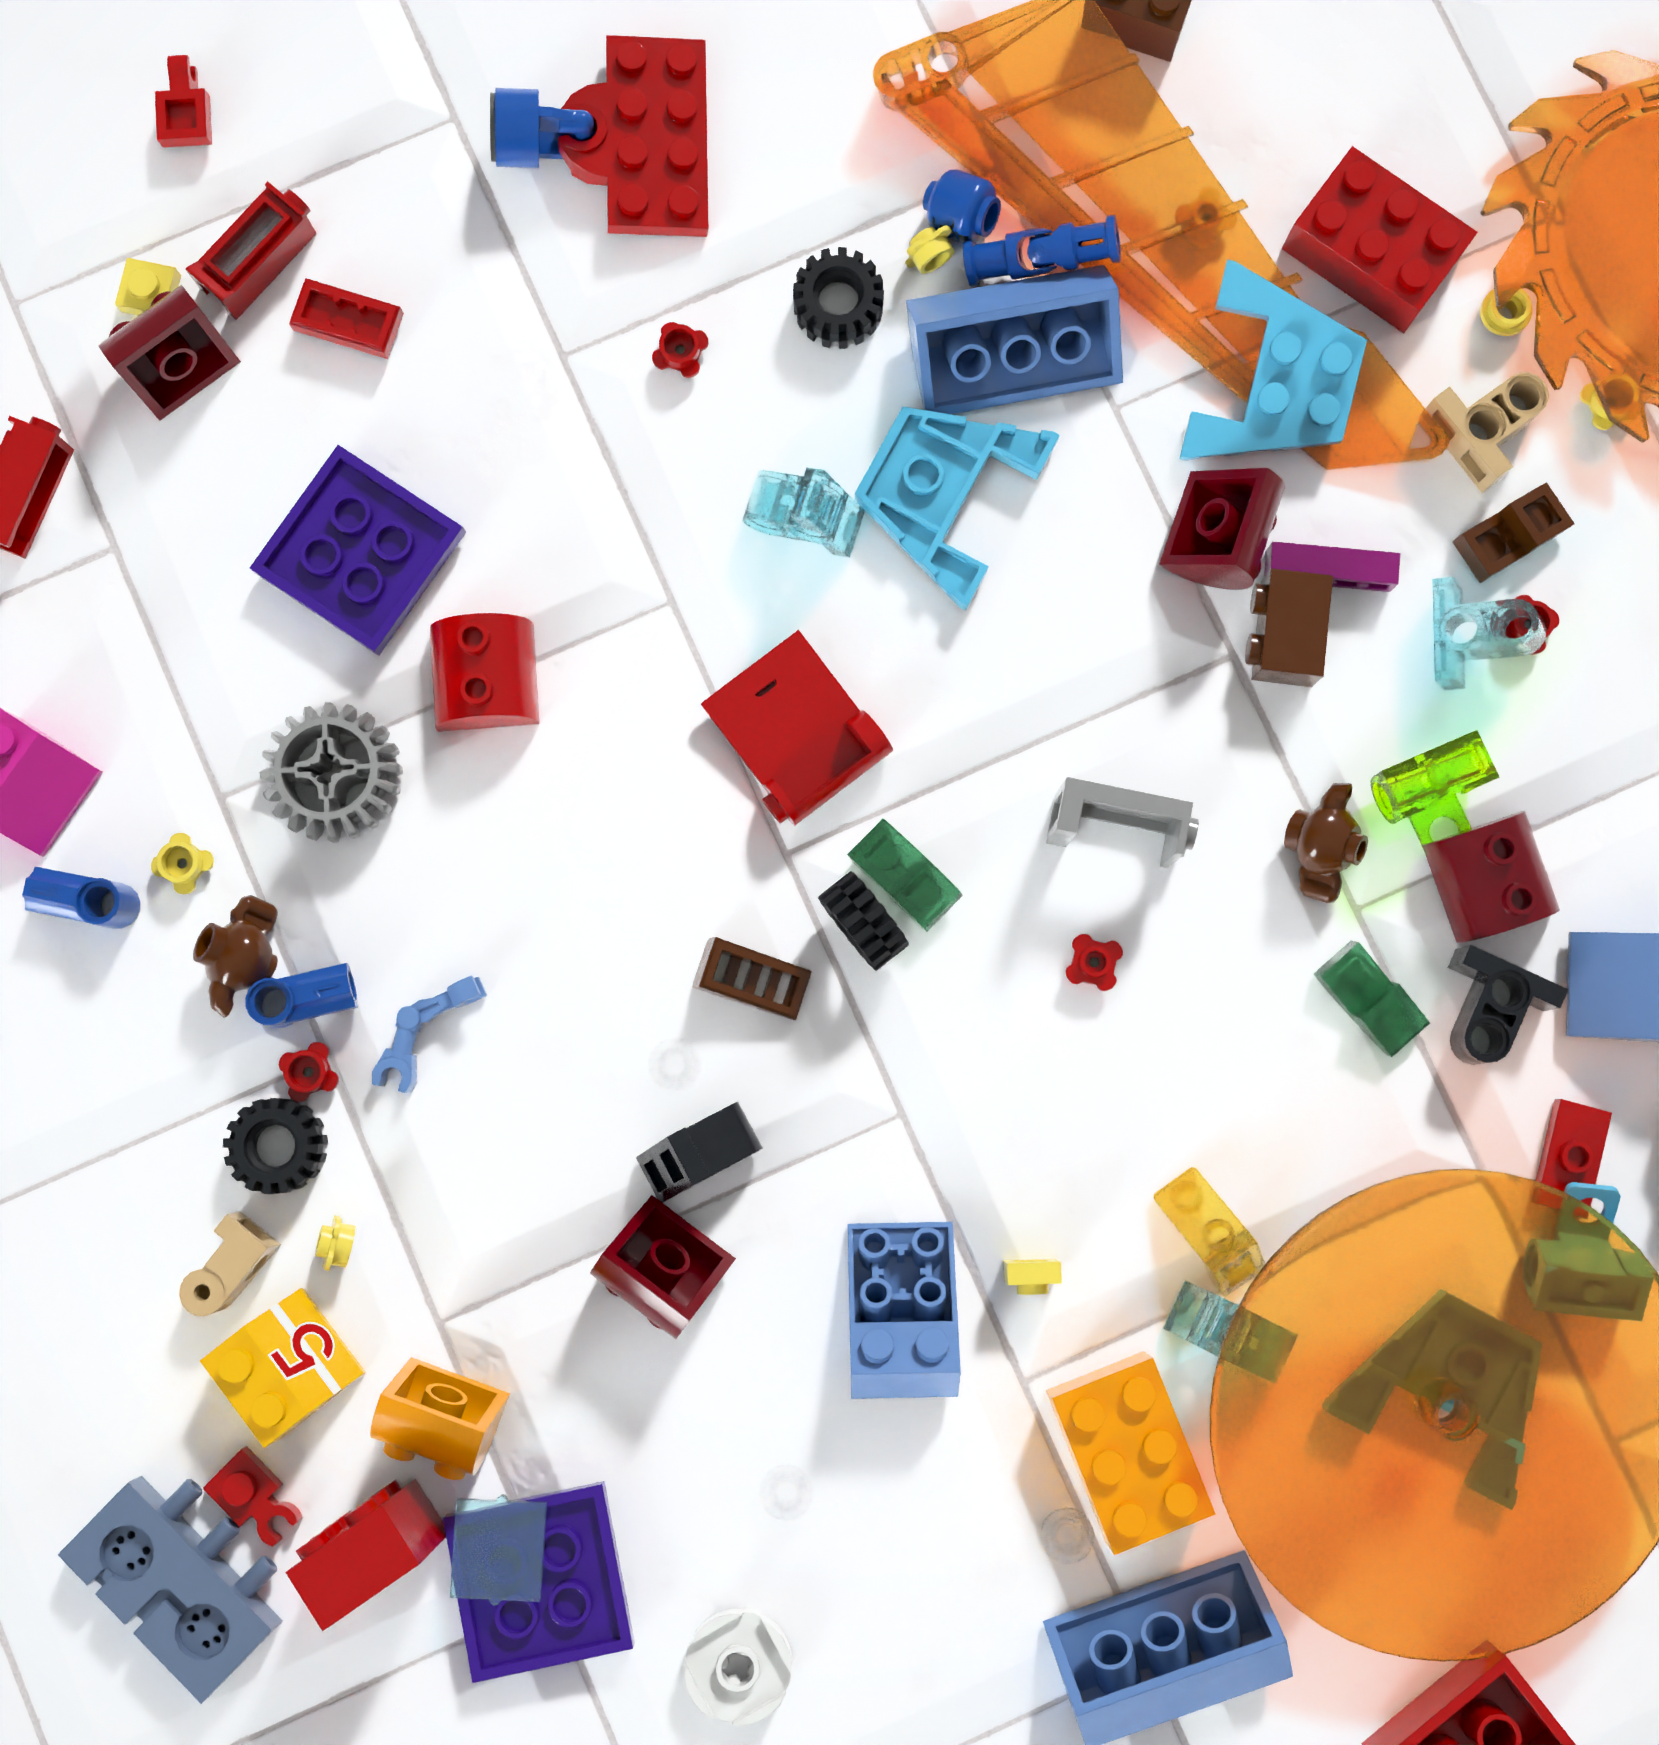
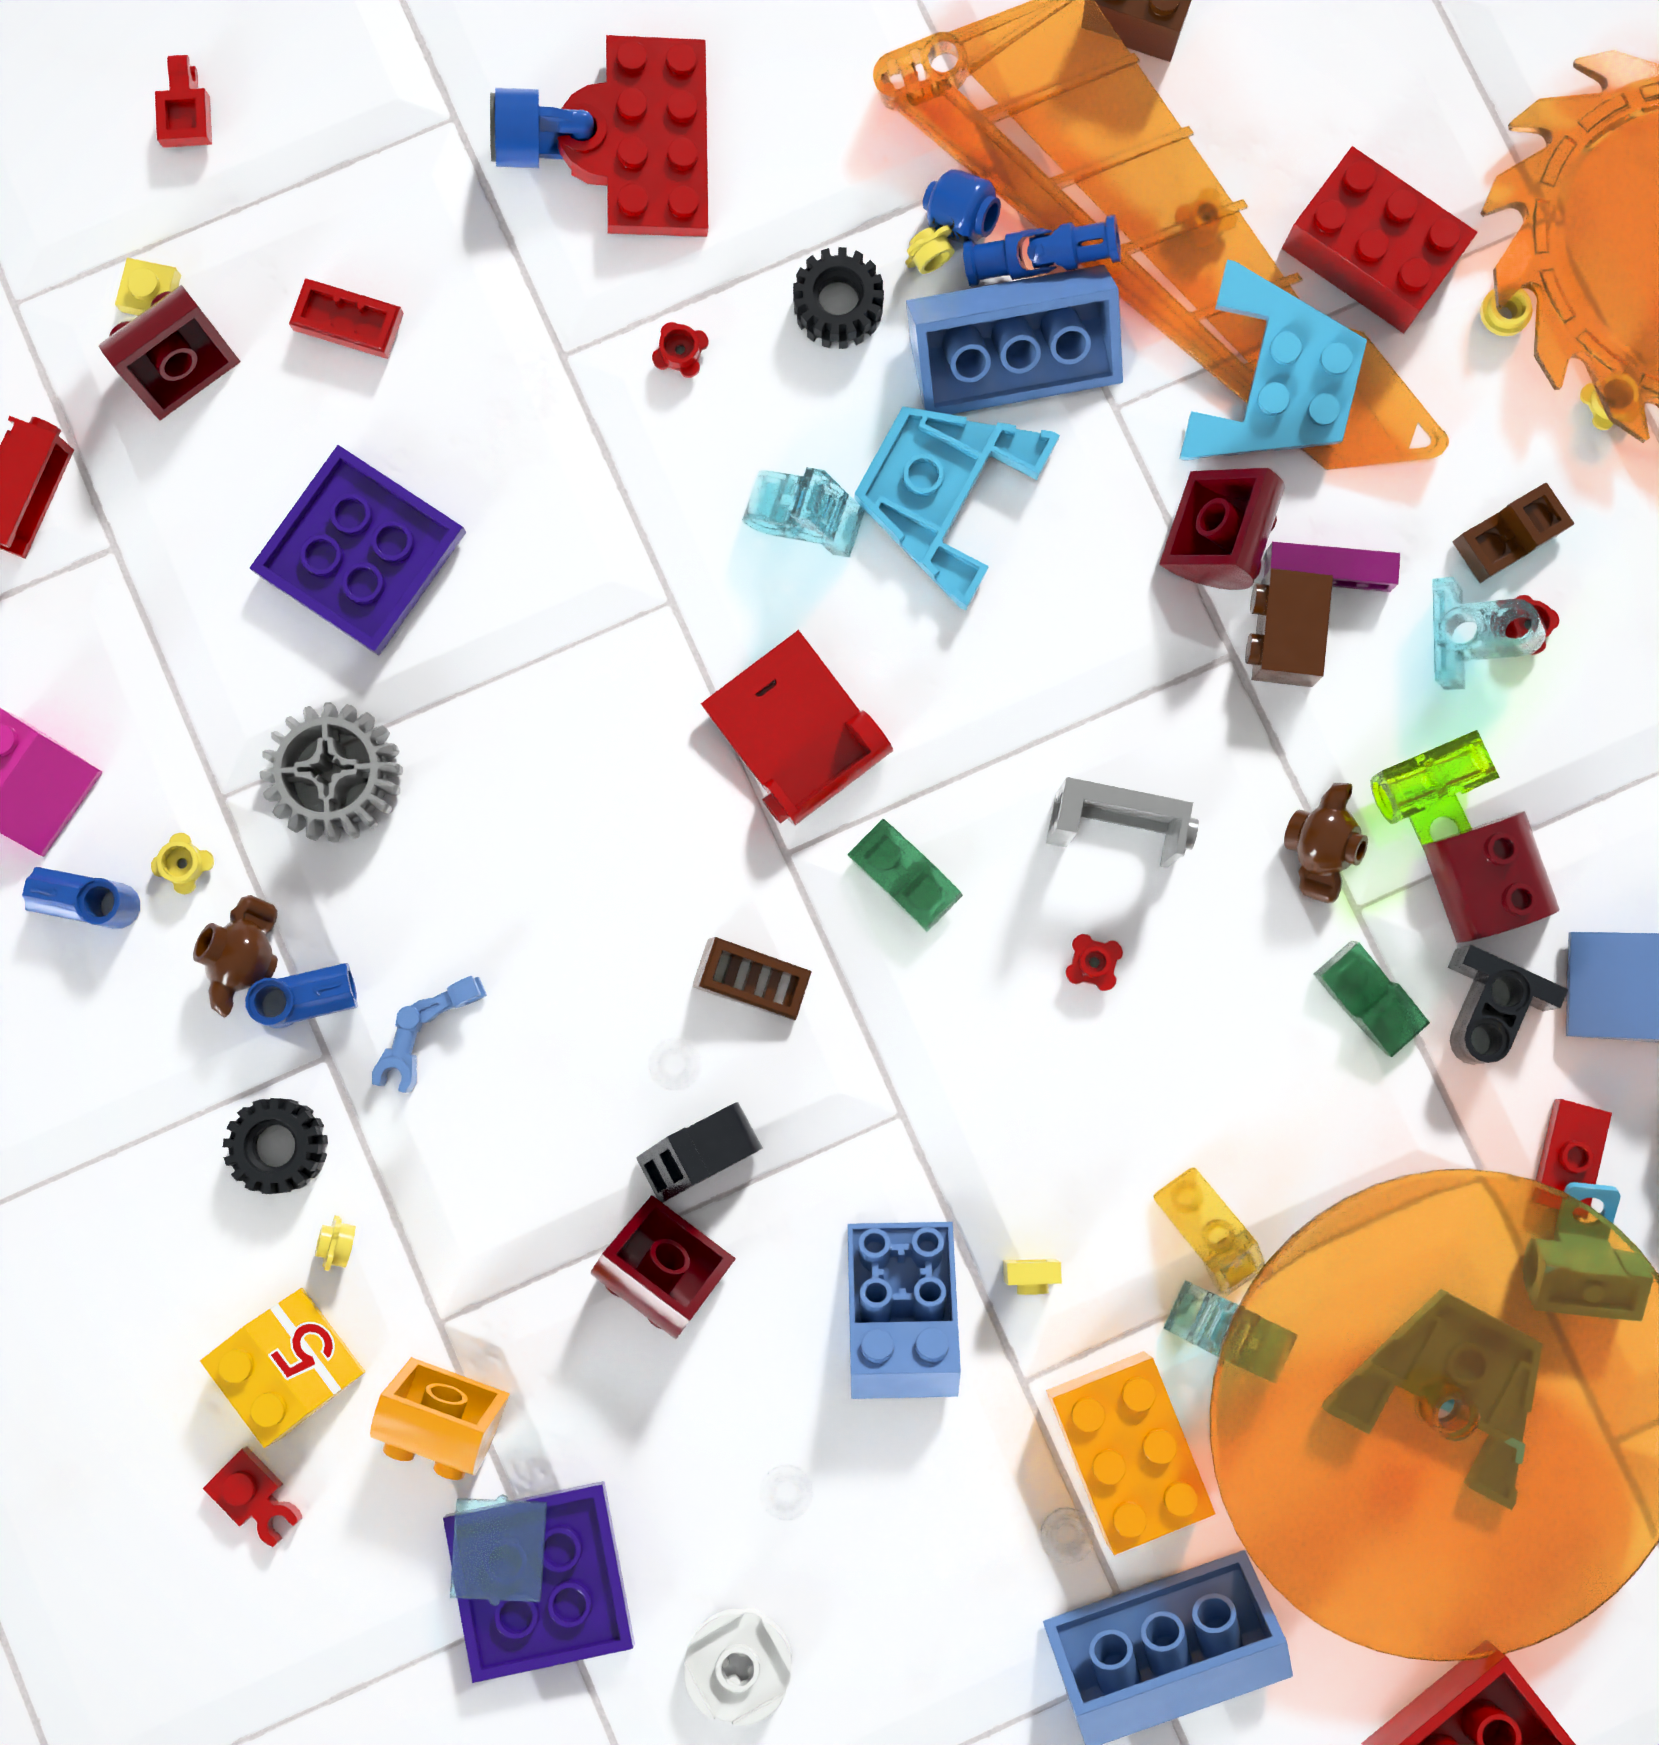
sand blue piece [57,1476,283,1704] -> none
tan leg [179,1211,281,1316] -> none
red window [185,181,317,320] -> none
red plate [278,1042,339,1102] -> none
red brick [285,1478,446,1632] -> none
red brick [430,613,540,732] -> none
black tyre [818,871,909,971] -> none
tan tile [1420,372,1549,493] -> none

